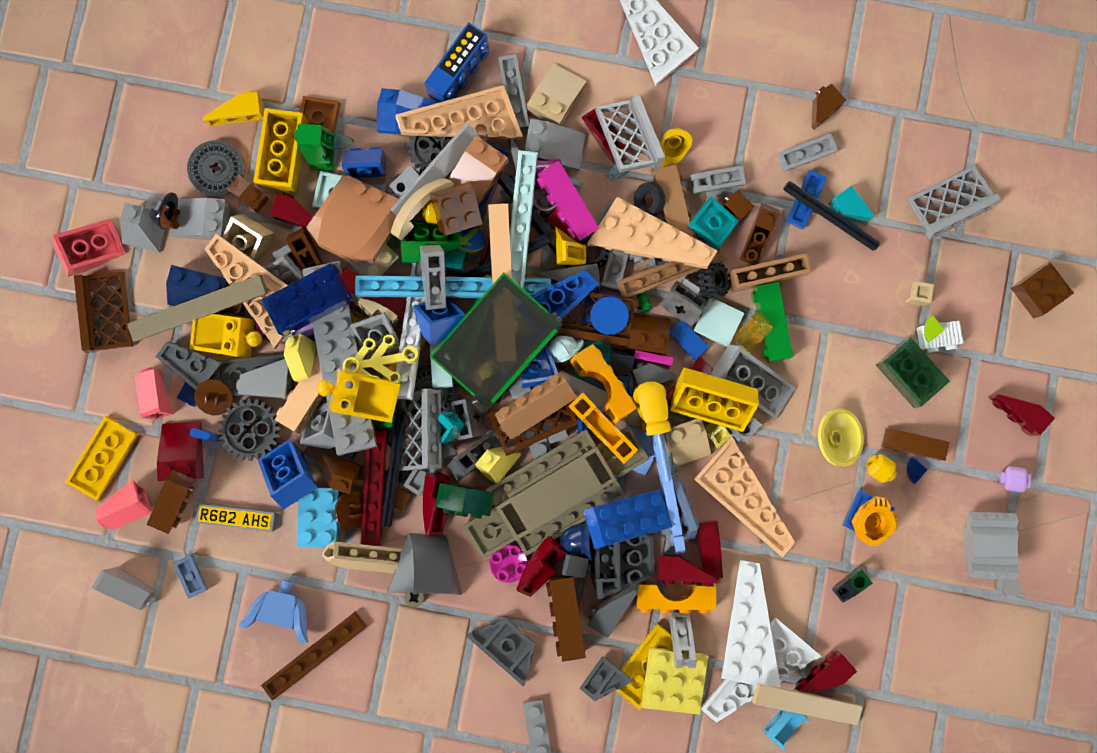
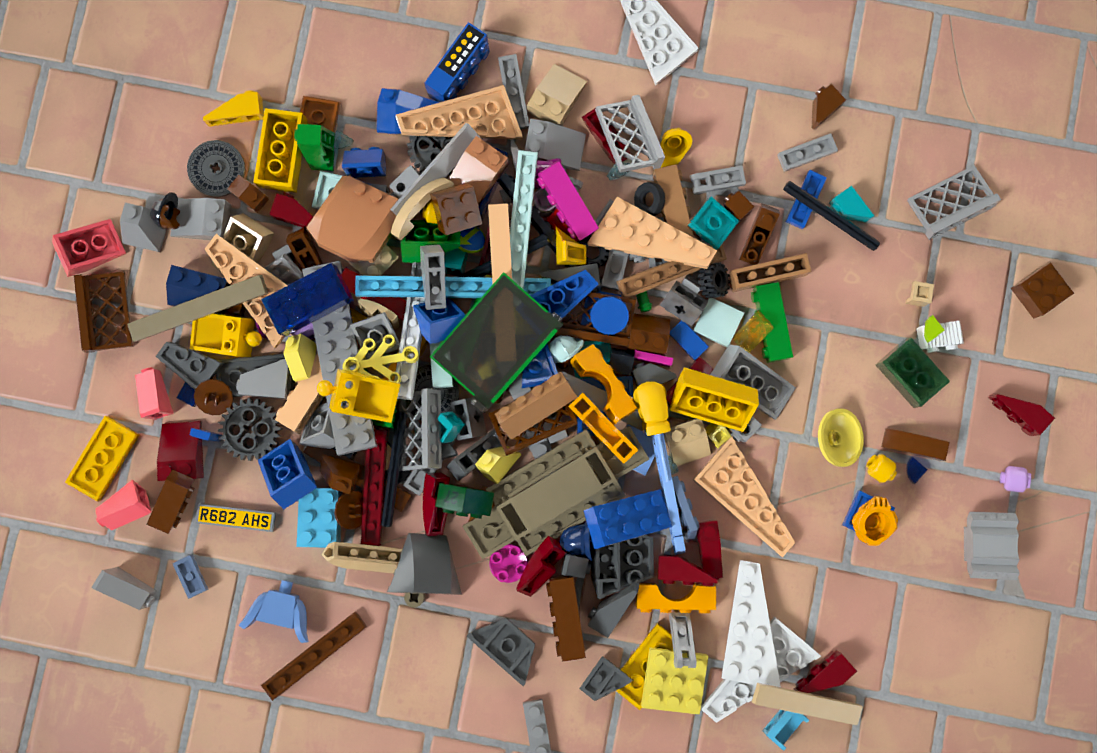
leg [832,566,873,603] -> none

